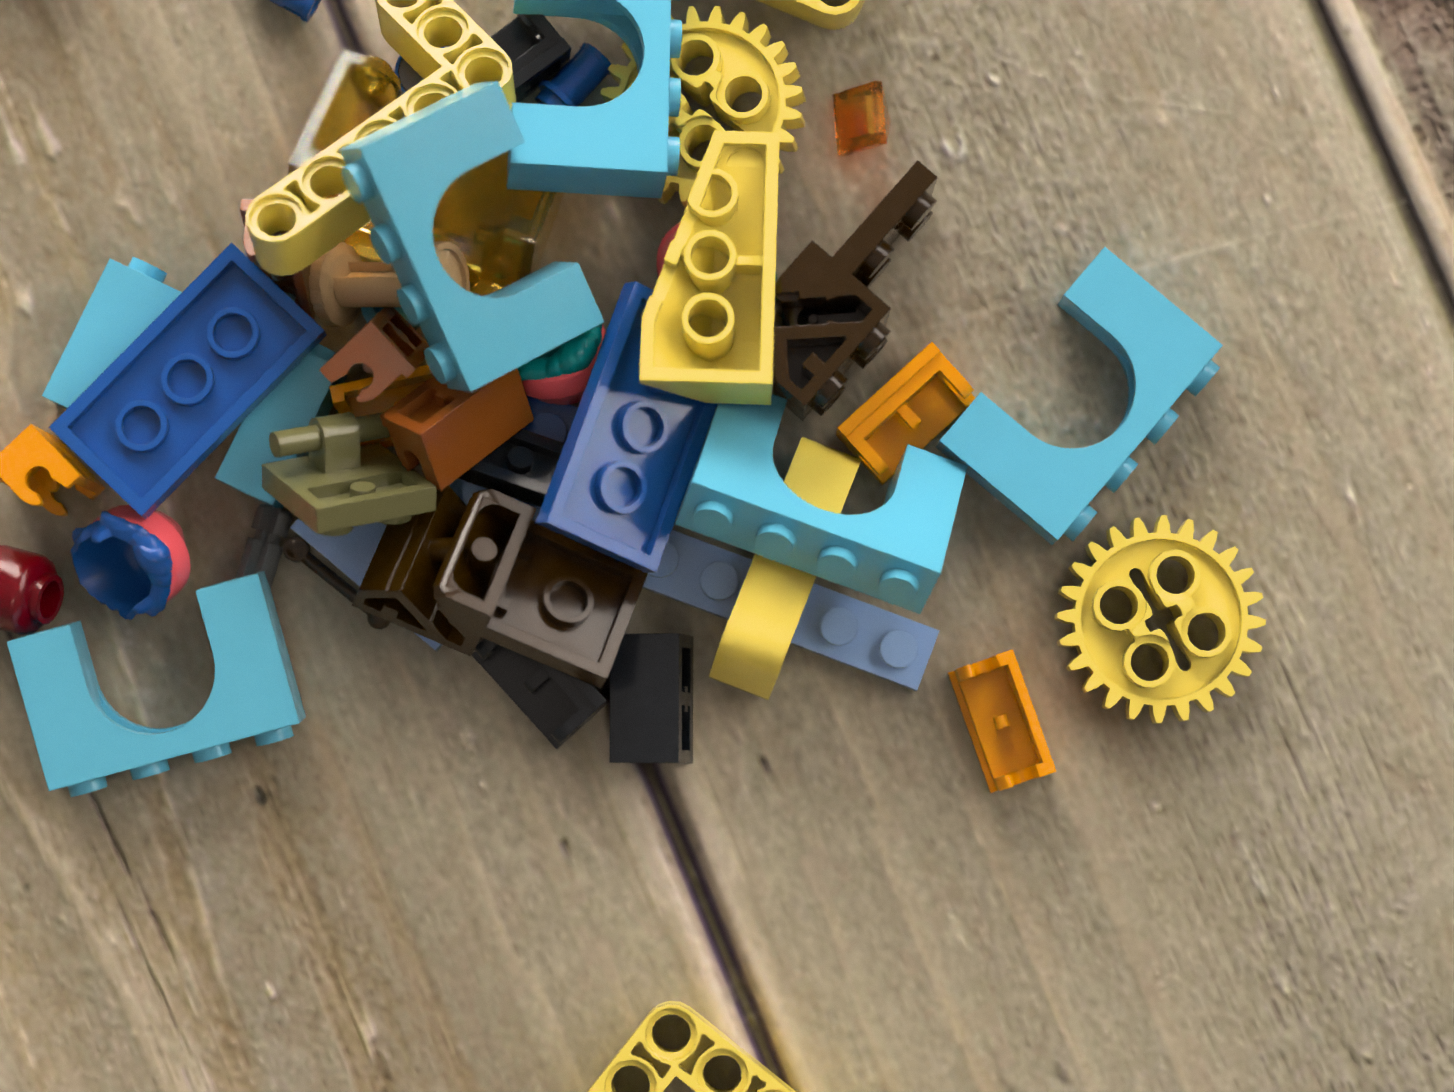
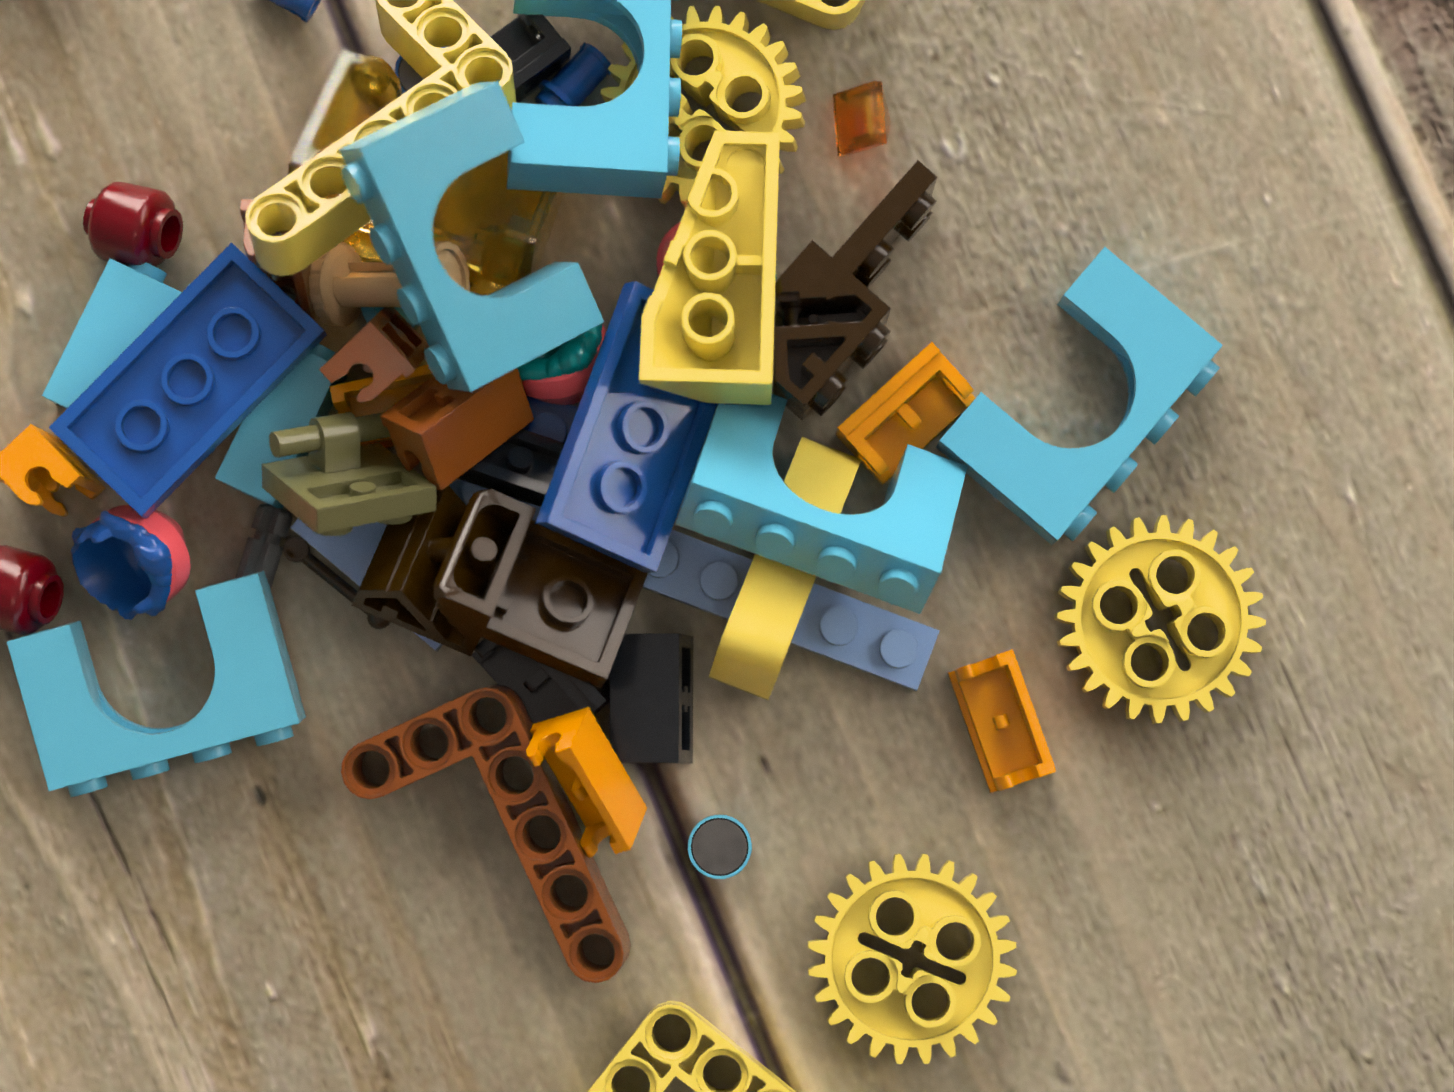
none -> dark red head [83,182,183,267]
none -> dark orange beam [341,684,631,983]
none -> light orange hinge [526,707,647,858]
none -> flat silver tile [688,815,752,879]
none -> light yellow gear [808,854,1017,1064]

